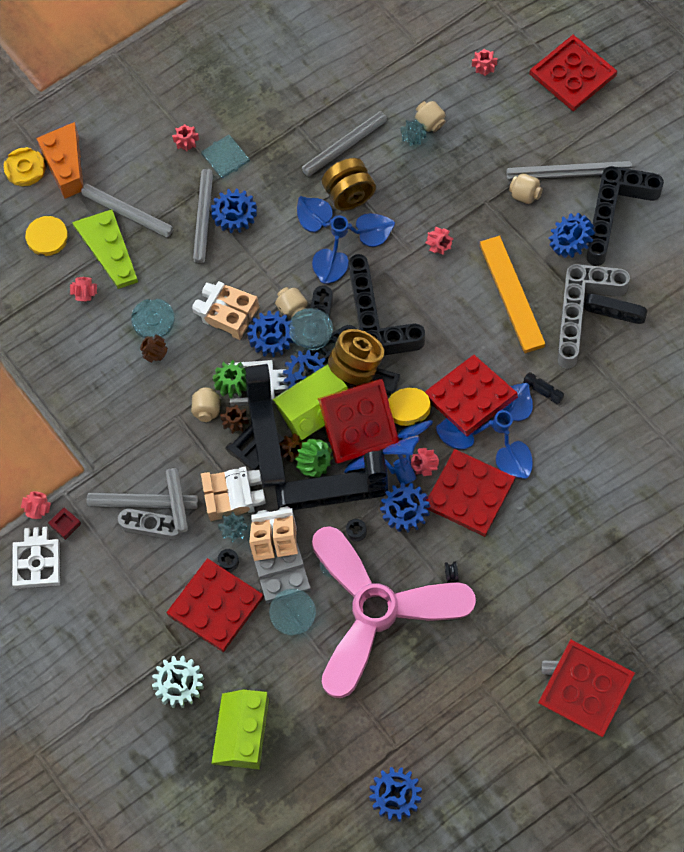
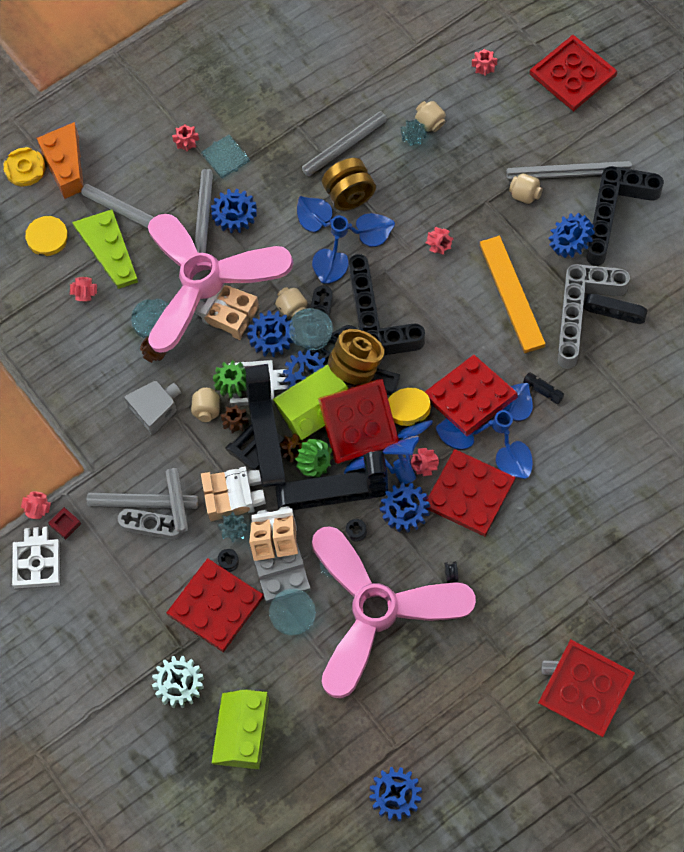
none -> light grey torso [124,381,181,435]
none -> bright pink piece [148,214,293,353]

